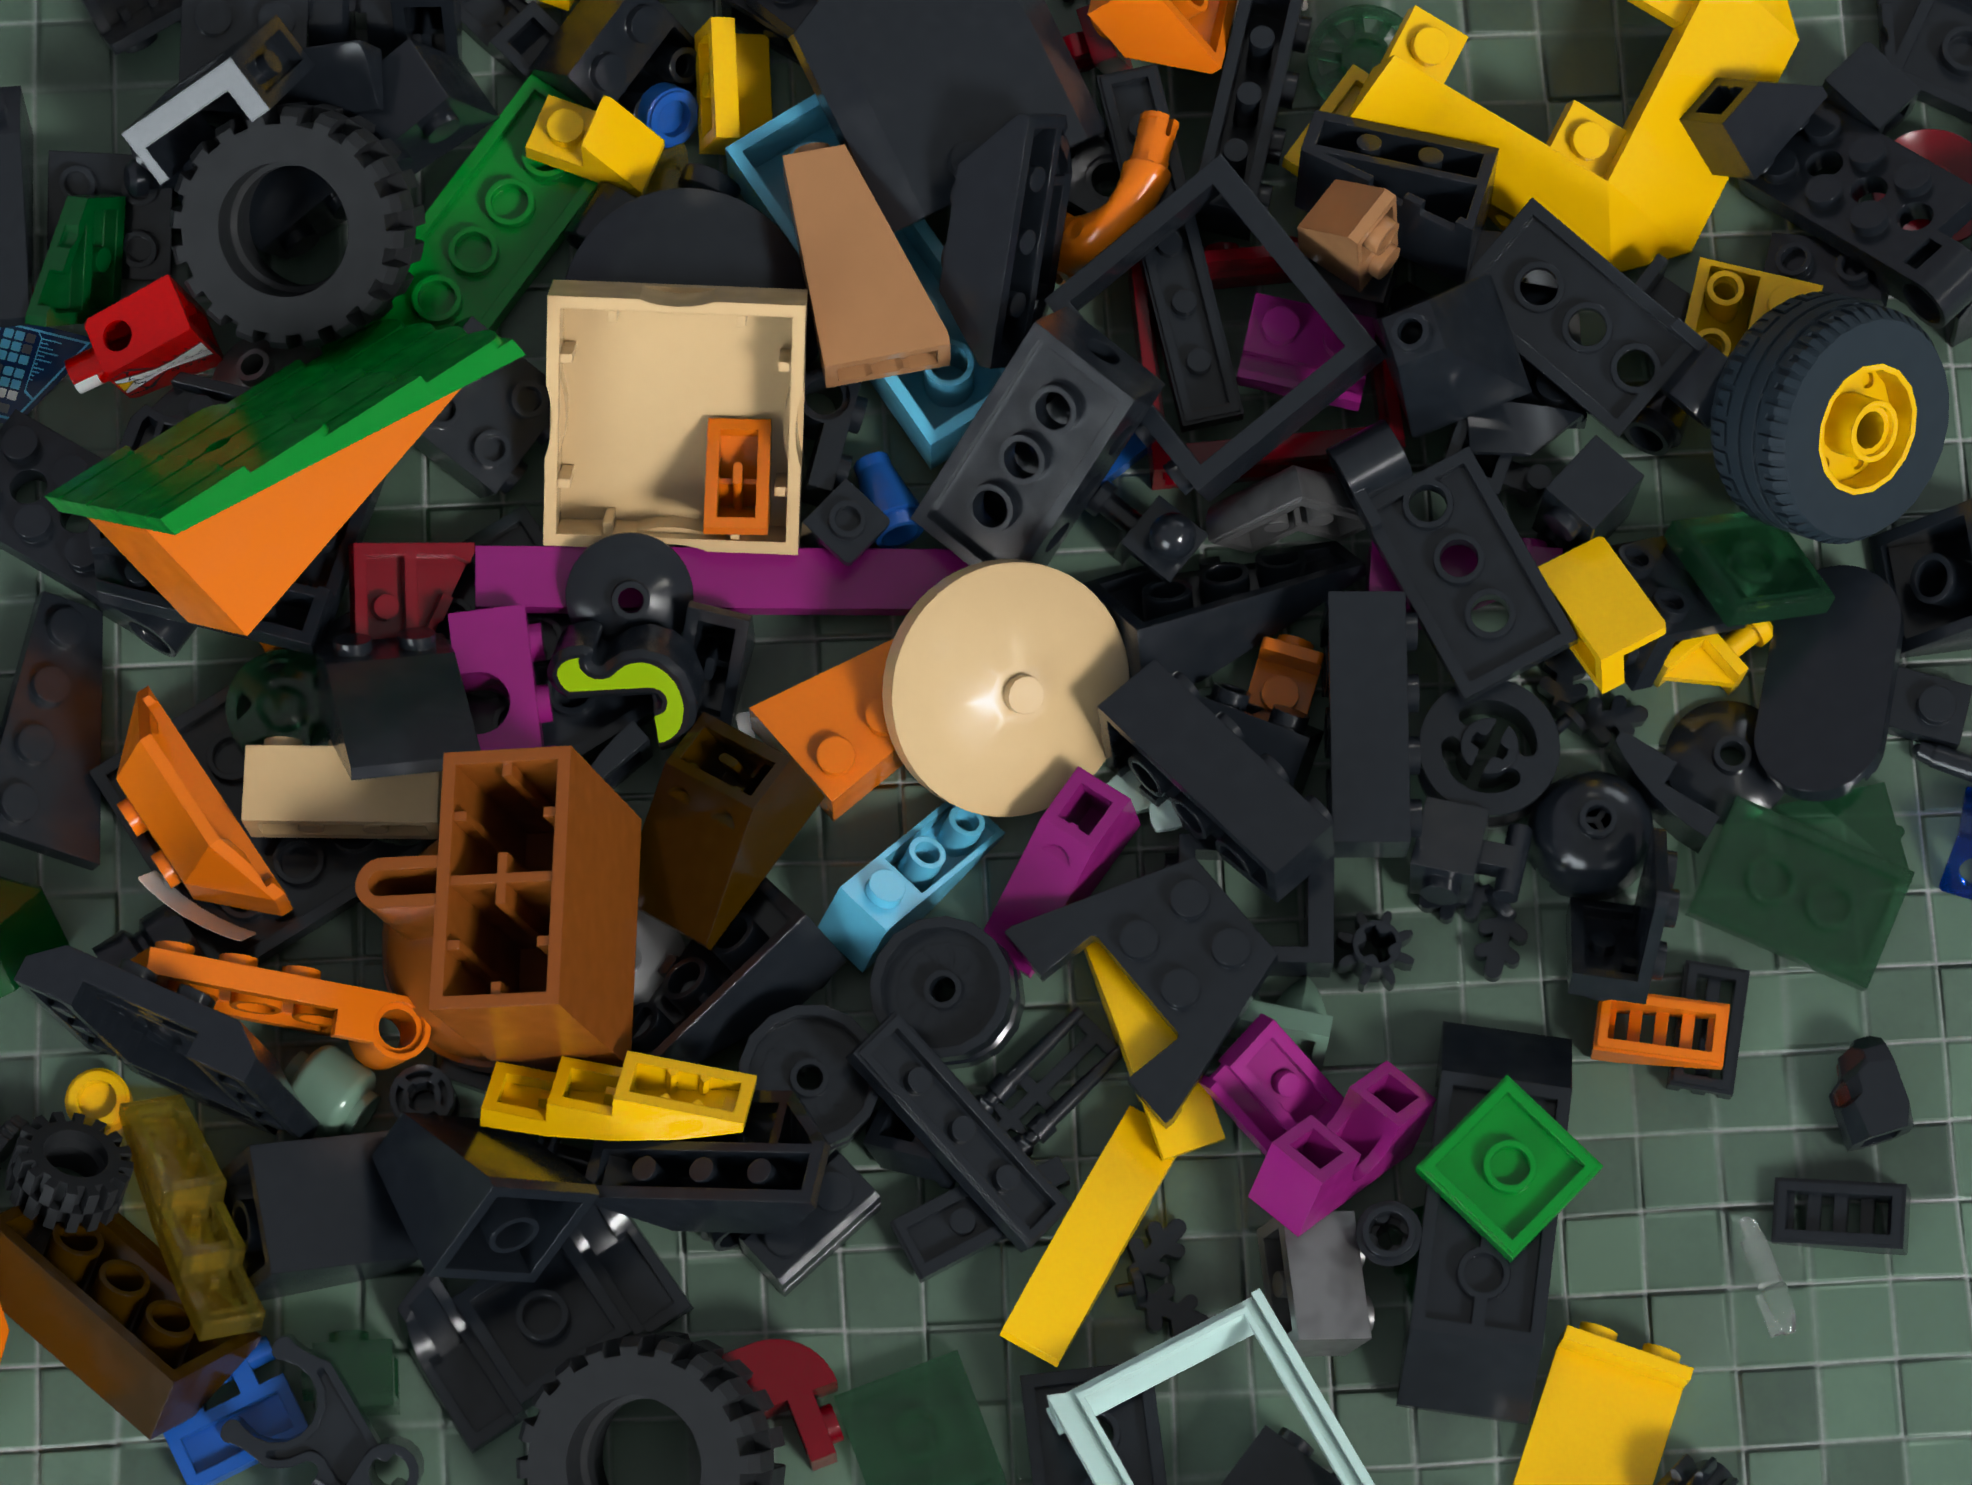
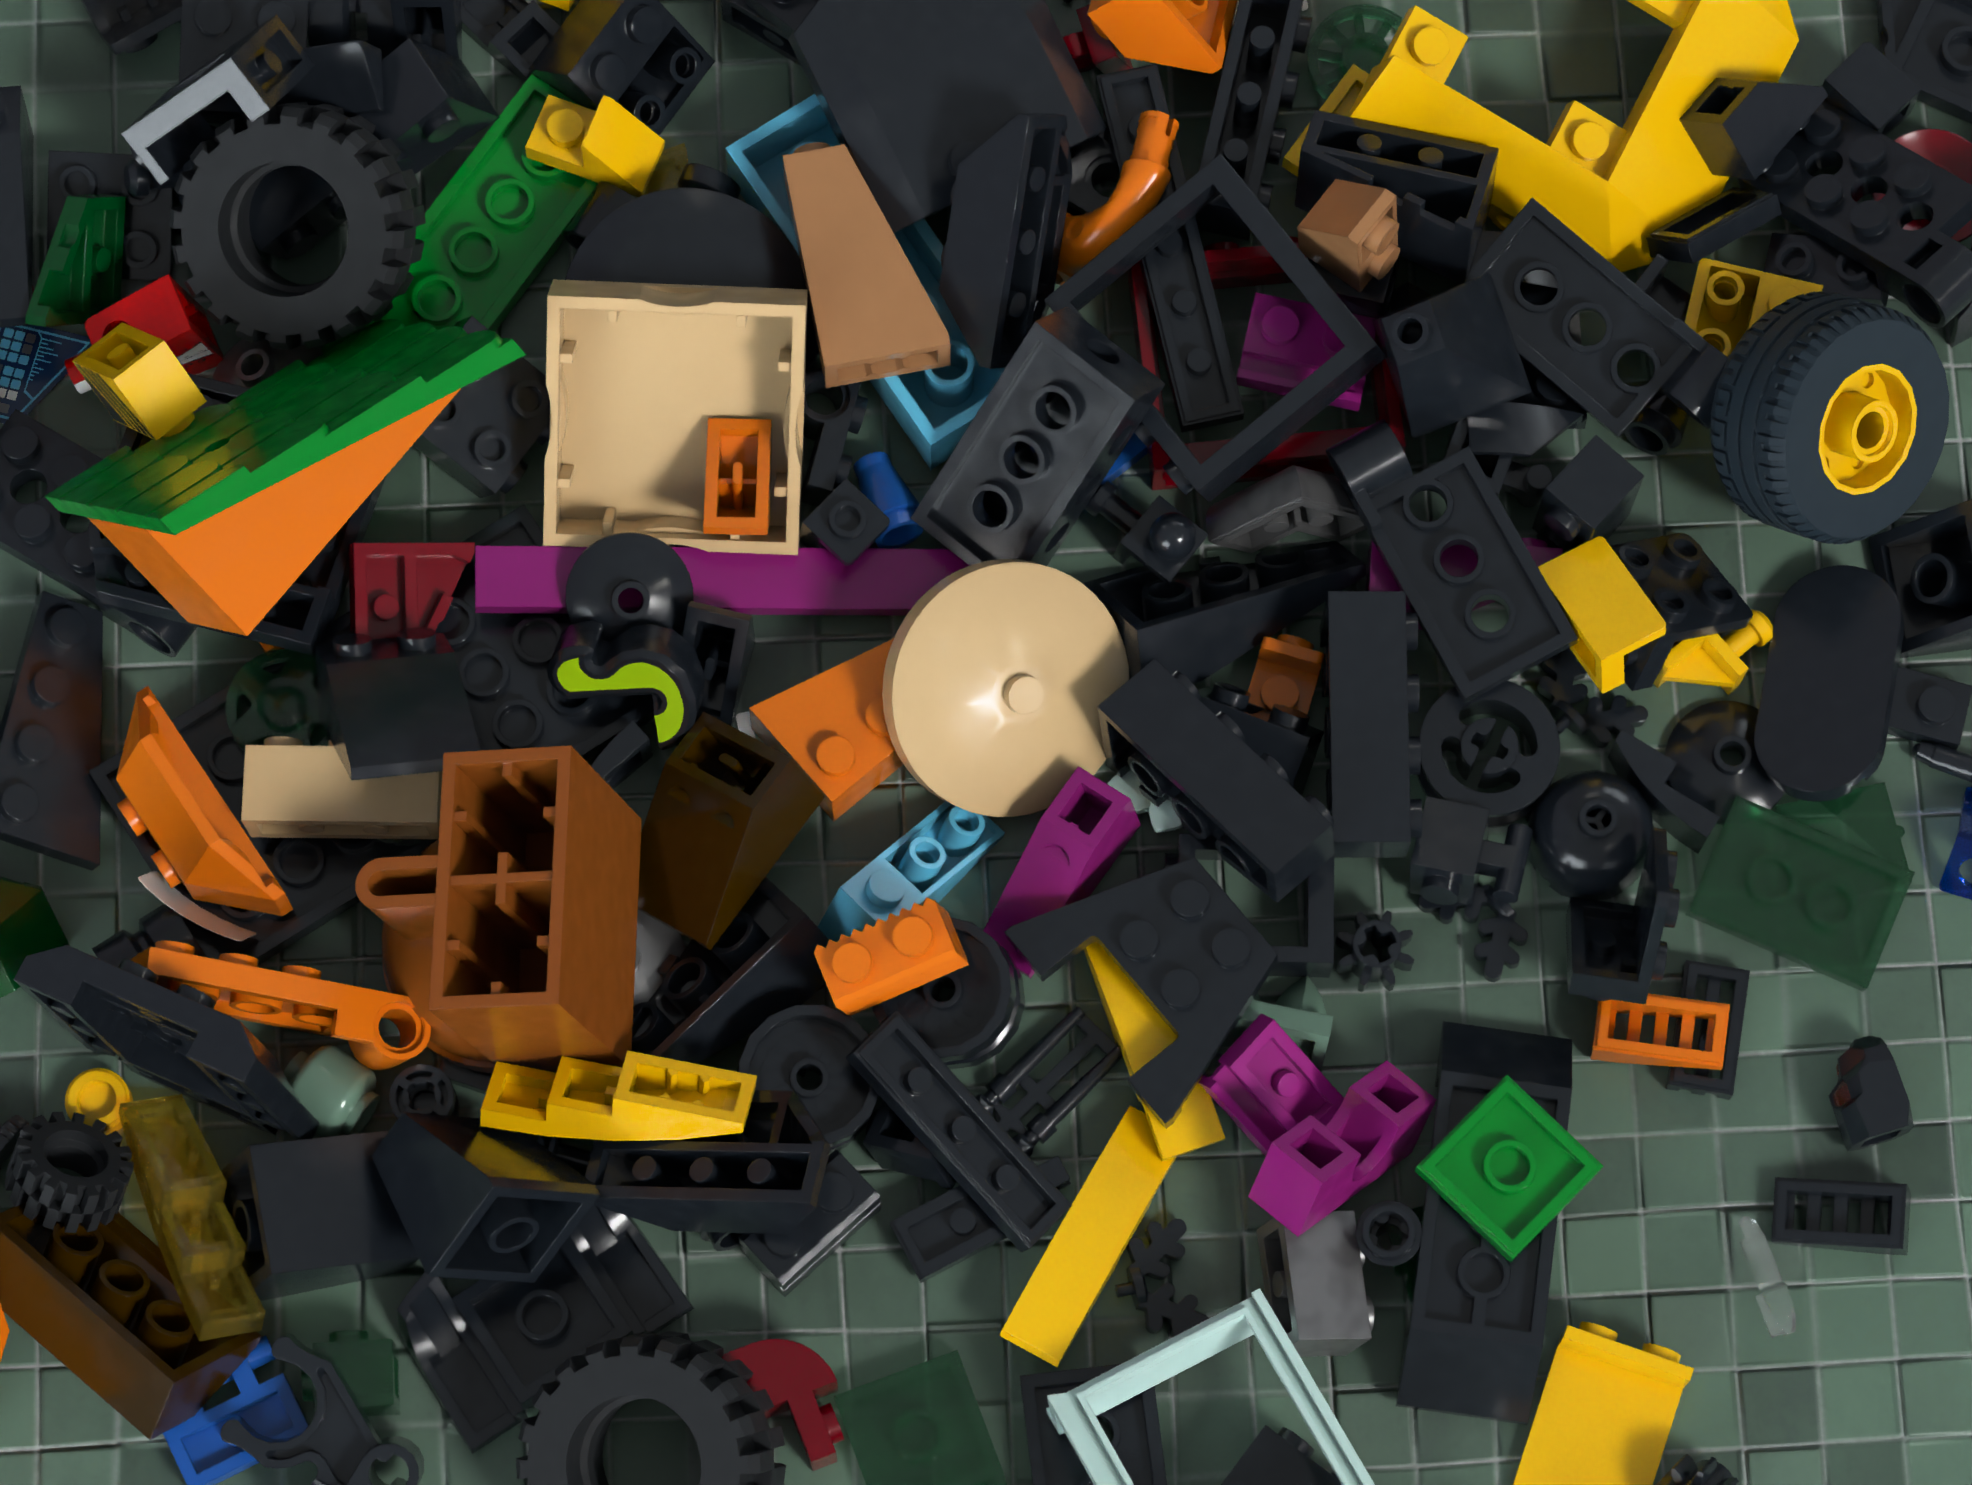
magenta arch [448,604,556,751] -> none
blue tile [638,82,699,148] -> none
yellow panel [694,17,772,155] -> none
clear green tile [1664,511,1836,627] -> none
none -> yellow brick [72,322,207,441]
none -> orange brick [814,897,969,1016]
none -> black tile [1646,187,1782,264]

